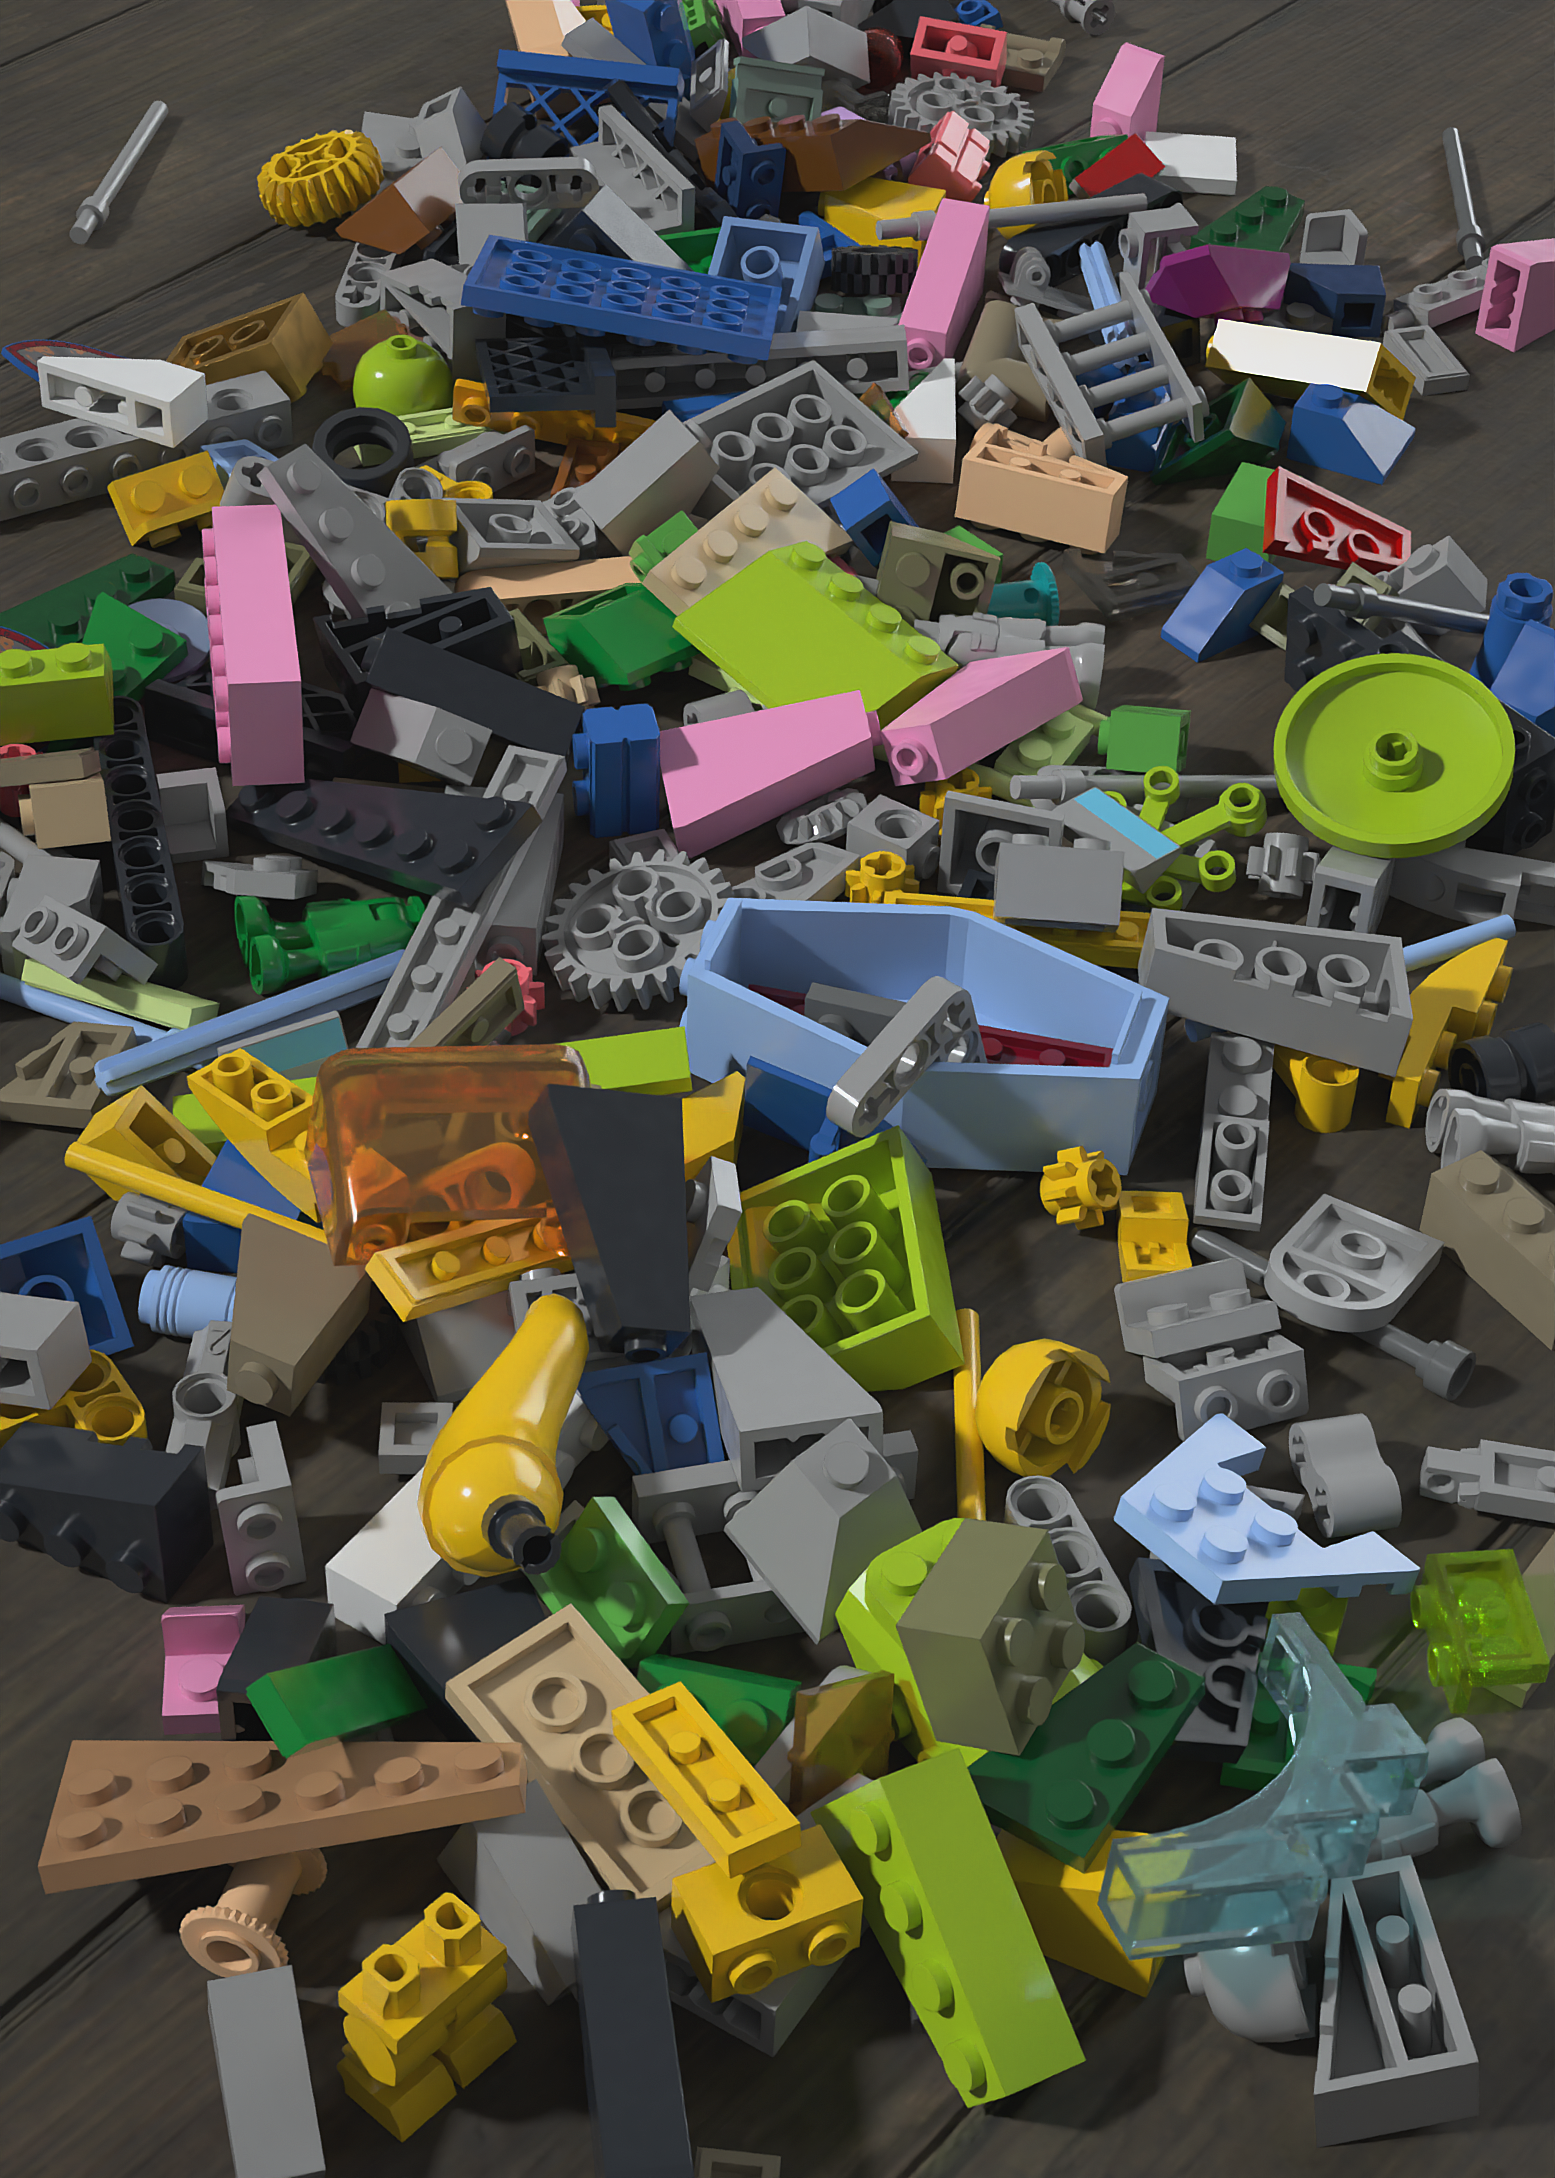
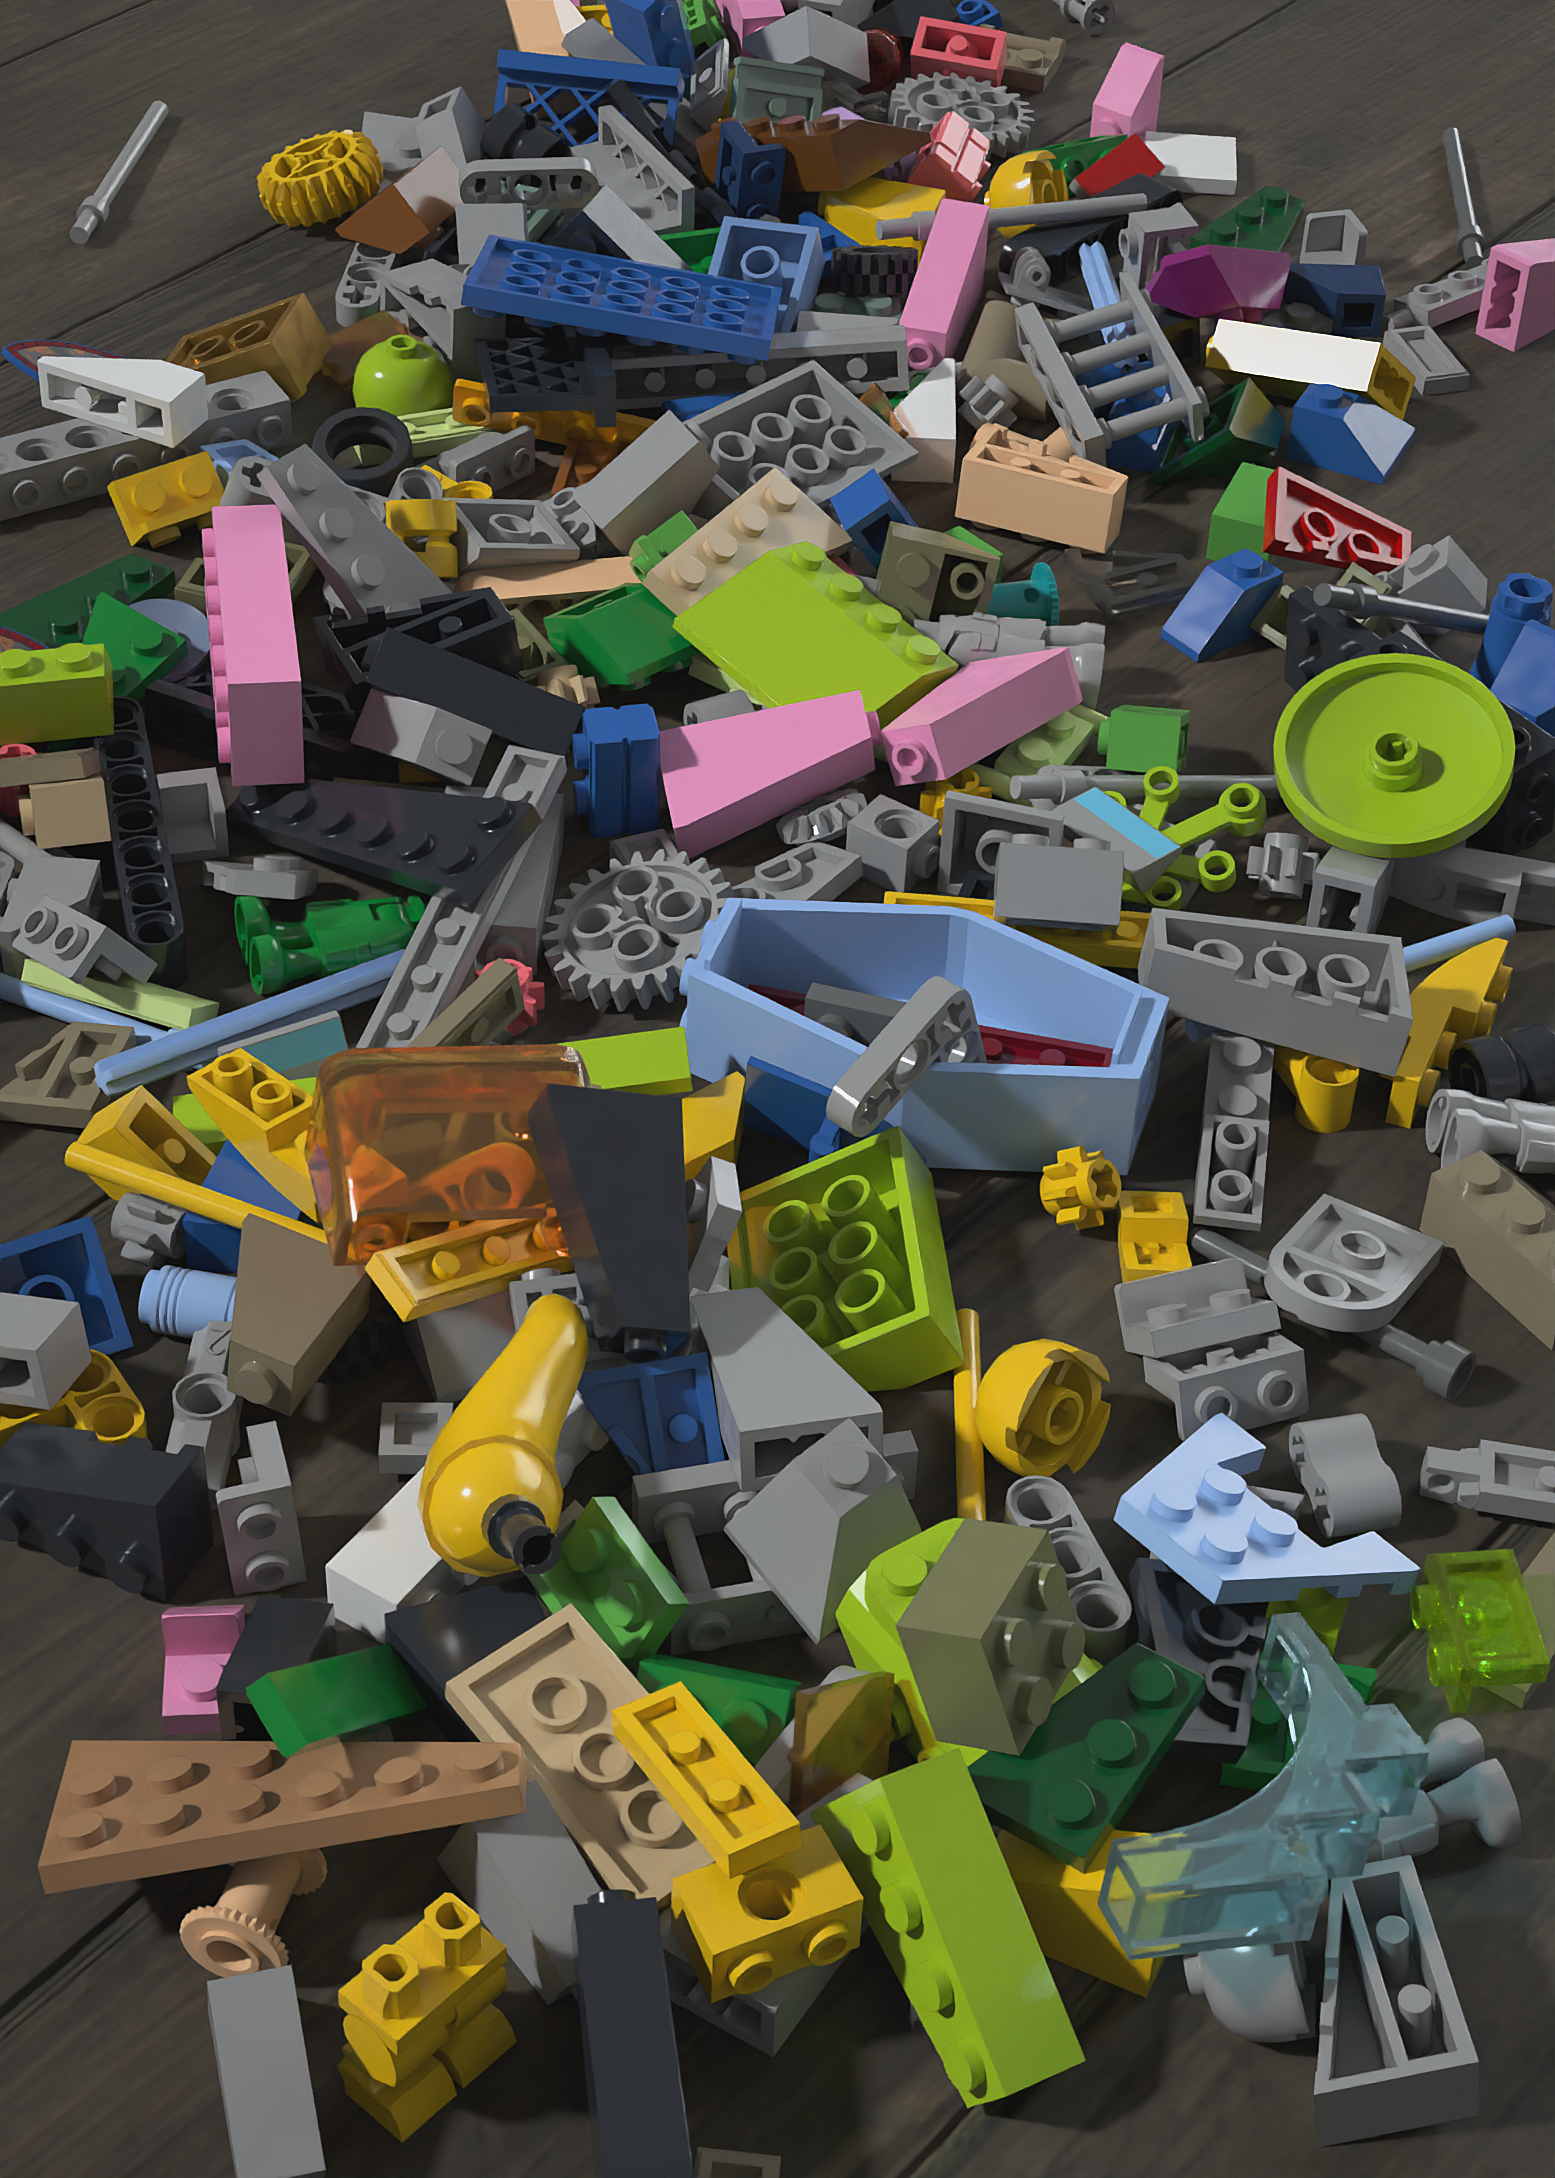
yellow gear [845,851,920,904] -> none

